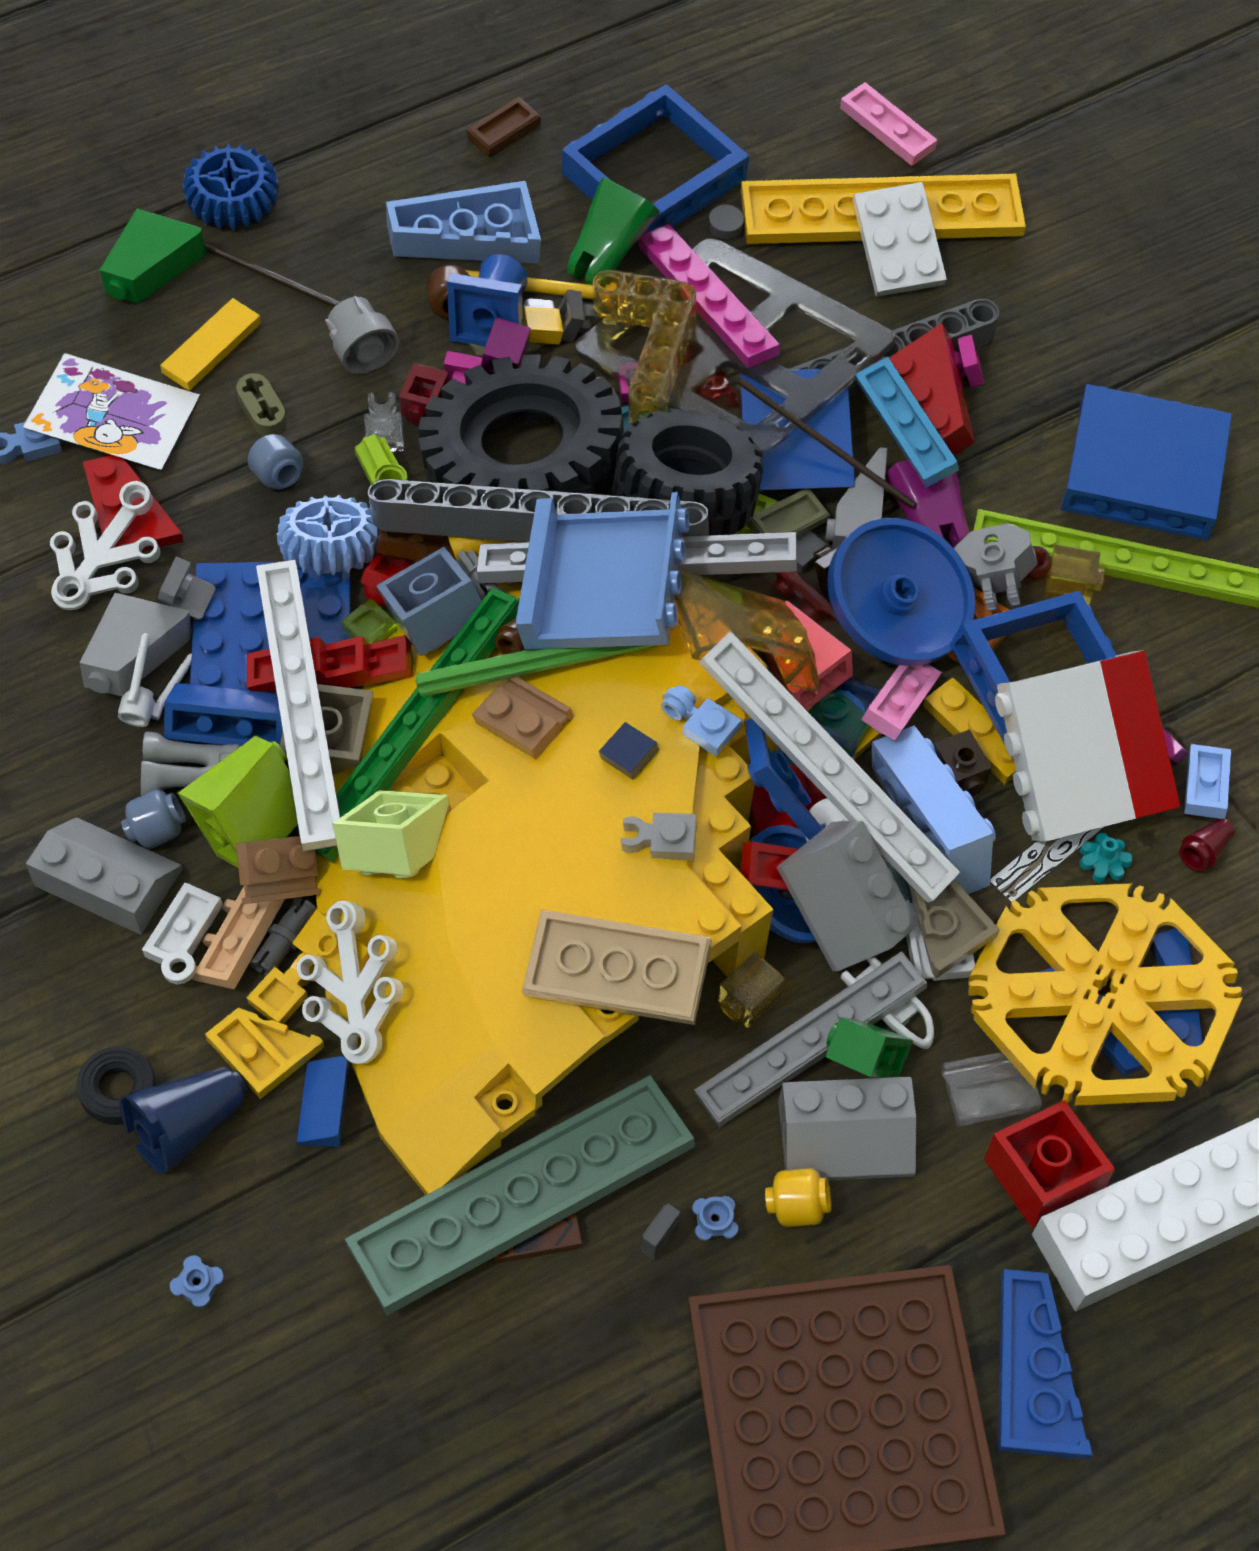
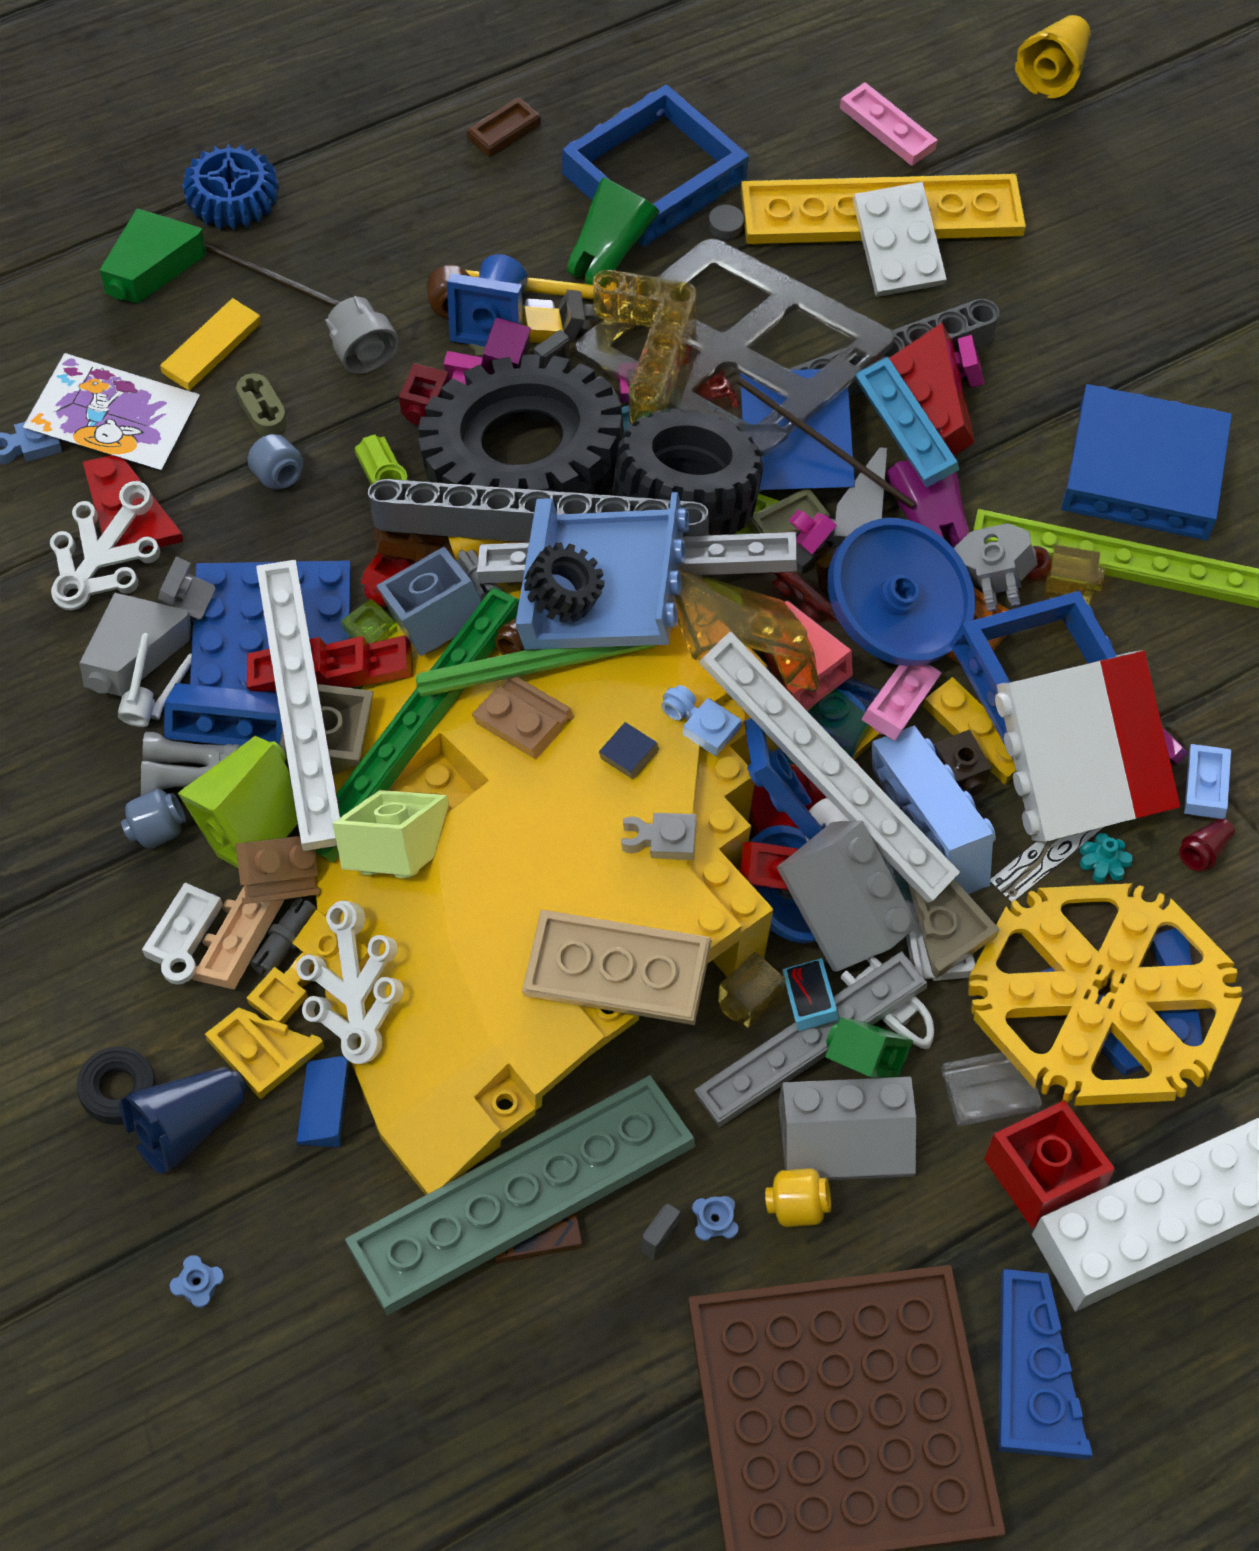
light grey slope [26,817,183,935] -> none
light blue gear [277,495,378,576] -> none
clear plate [364,392,404,451] -> none
light blue wedge [386,181,541,264] -> none
dark pink plate [638,224,780,368] -> none
none -> black tyre [524,543,605,623]
none -> dark grey tile [534,329,569,369]
none -> slope [782,958,840,1031]
none -> dark pink tile [788,509,837,554]
none -> yellow cone [1015,15,1091,98]

